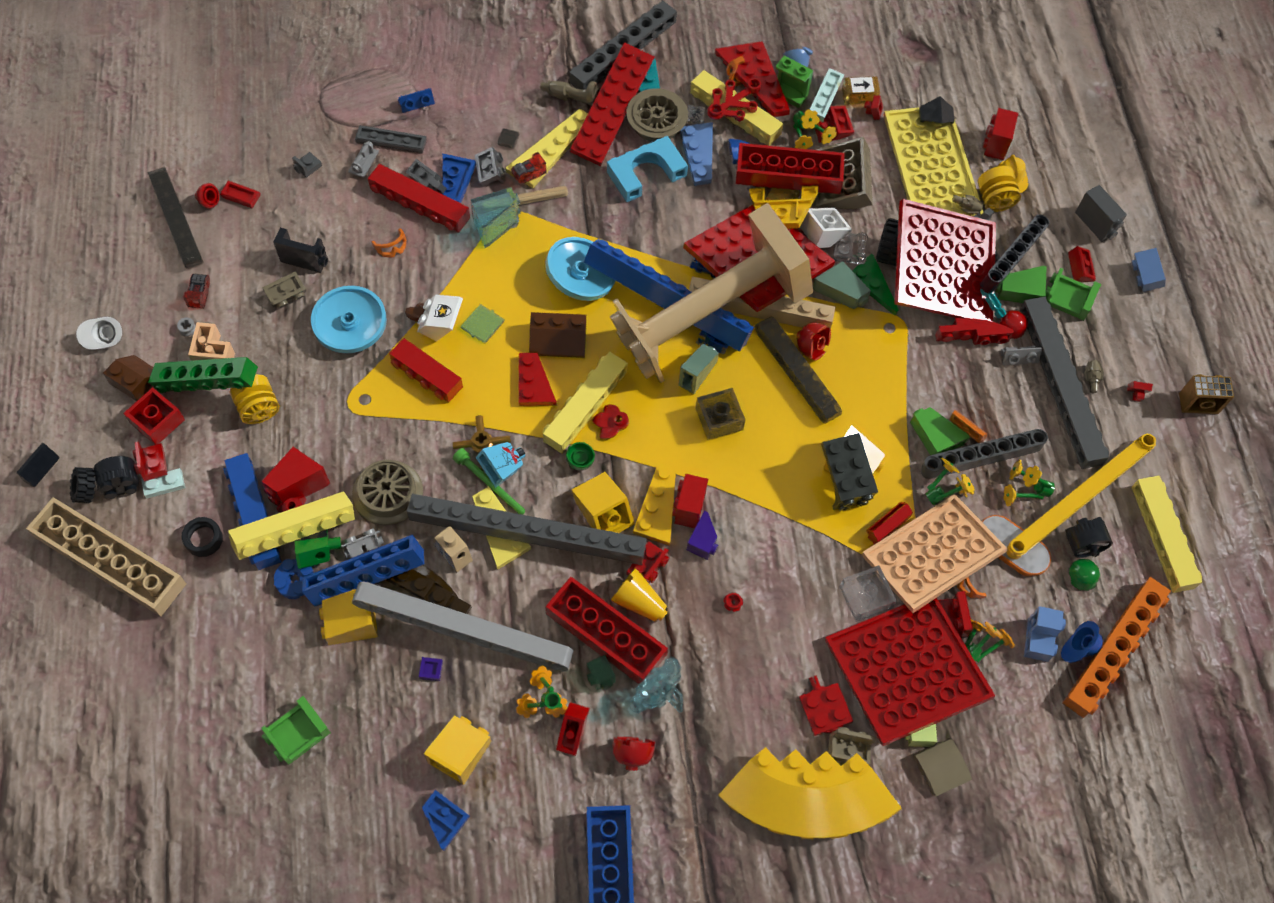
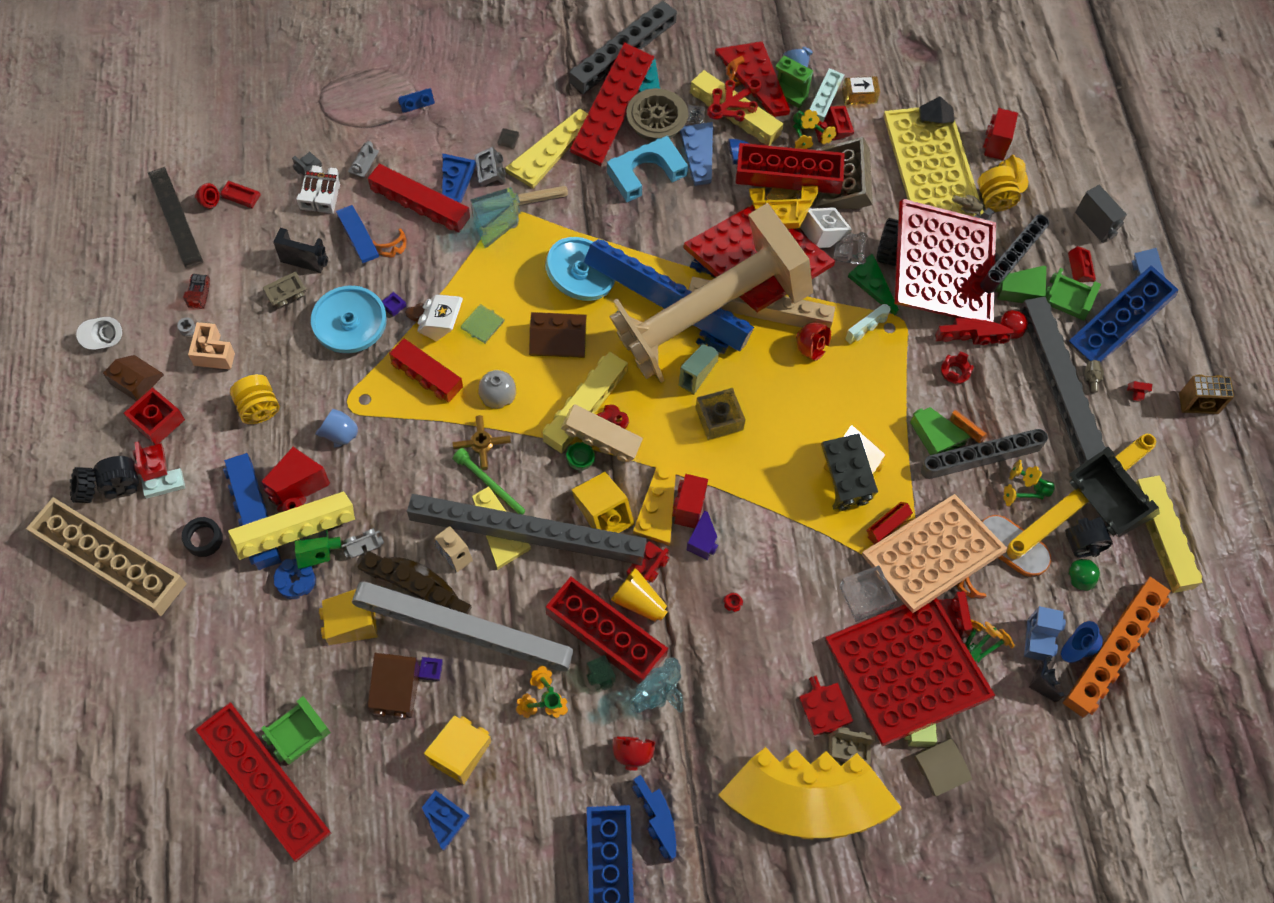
black slope [17,443,60,487] -> none
green brick [148,357,258,393] -> none
blue brick [302,535,424,607] -> none
dark tan piece [352,460,423,525] -> none
dark grey tile [355,125,427,153] -> none
dark grey hinge [406,159,447,194] -> none
medium azure torso [476,442,525,488] -> none
clear red leg [511,152,547,184] -> none
red wing [519,353,557,406] -> none
dark tan piece [540,80,600,106] -> none
red slope [556,702,590,756] -> none
clear smoke beam [755,316,842,424] -> none
sand green slope [813,261,871,309] -> none
red tile [864,95,883,120] -> none
plant [925,457,975,505] -> none
teal axle [980,289,1007,319] -> none
light grey hinge [1001,345,1042,365] -> none
none -> red plate [195,702,331,862]
none -> white hips [297,165,340,214]
none -> medium blue piece [315,409,358,448]
none -> blue slope [336,205,379,263]
none -> reddish brown slope [368,653,420,720]
none -> dark purple tile [382,292,407,317]
none -> light grey cylinder [478,370,516,409]
none -> tan brick [561,404,643,462]
none -> blue slope [632,775,676,862]
none -> light aqua plate [845,304,890,344]
none -> red piece [941,351,974,384]
none -> black slope [1029,657,1065,702]
none -> blue slope [1069,265,1179,362]
none -> pearl dark grey windscreen [1069,446,1160,537]

